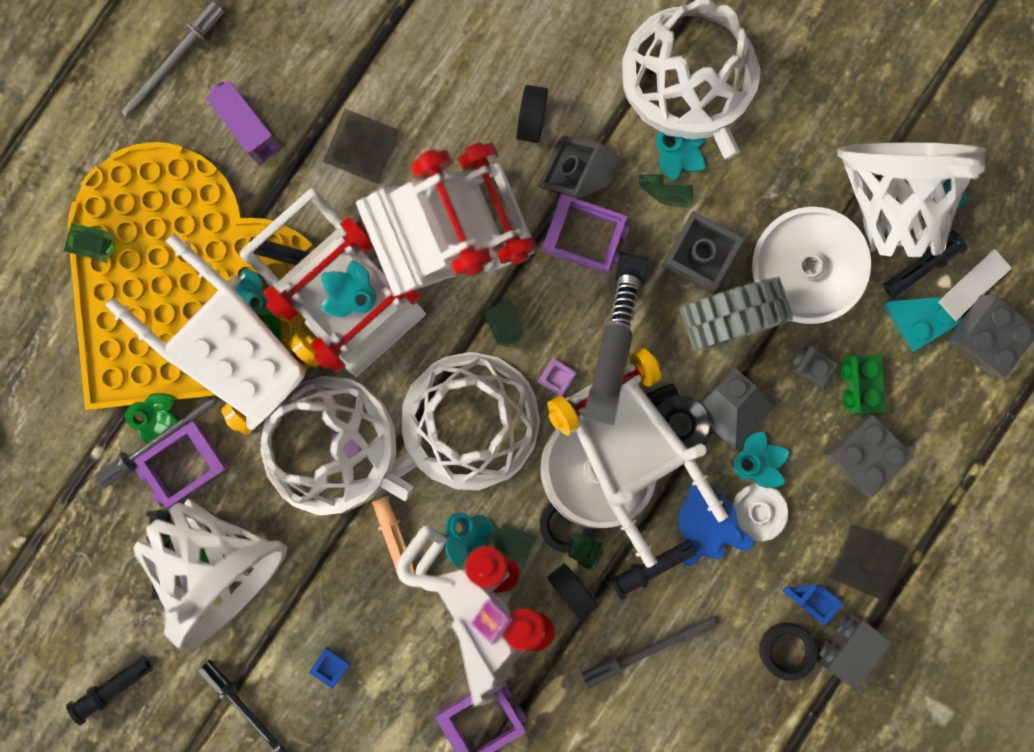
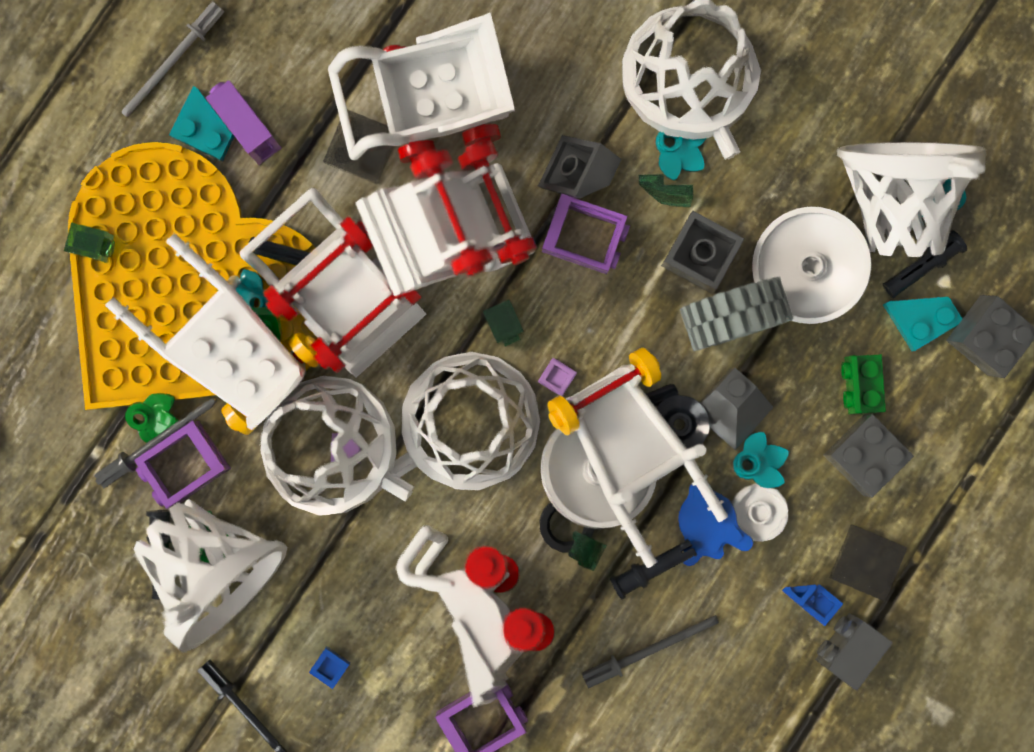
black pin [66,655,153,725] -> none
teal plate [321,260,377,317] -> none
light nougat axle [371,495,415,582] -> none
teal plate [445,512,495,568] -> none
tile [470,599,513,644] -> none
clear green brick [489,522,536,565] -> none
black tyre [516,85,548,143] -> none
black tyre [547,563,599,620] -> none
dark grey piece [584,252,649,426] -> none
black tyre [759,622,818,681] -> none
dark grey bracket [791,345,837,389] -> none
white sticker [938,249,1012,322] -> none
none -> teal wing [169,86,235,162]
none -> white piece [328,13,515,164]

